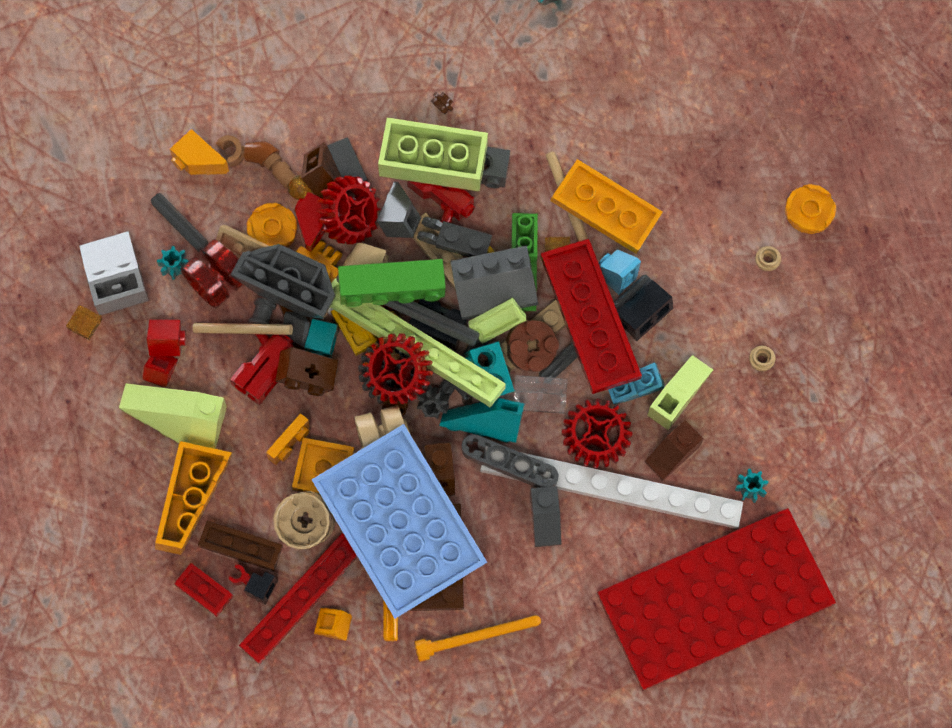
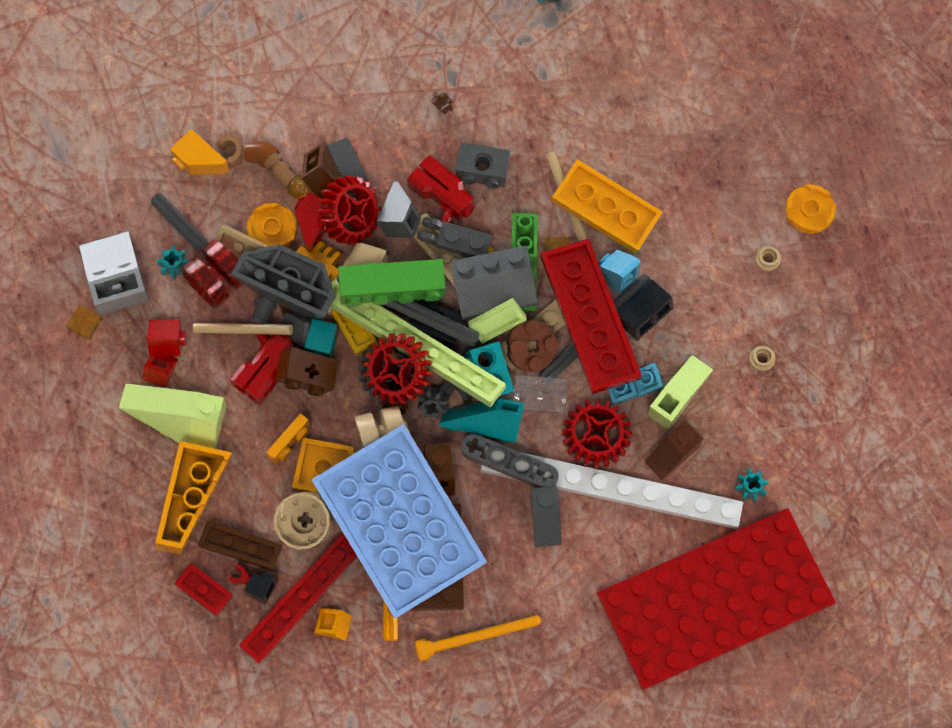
yellowish green brick [378,118,488,192] -> none

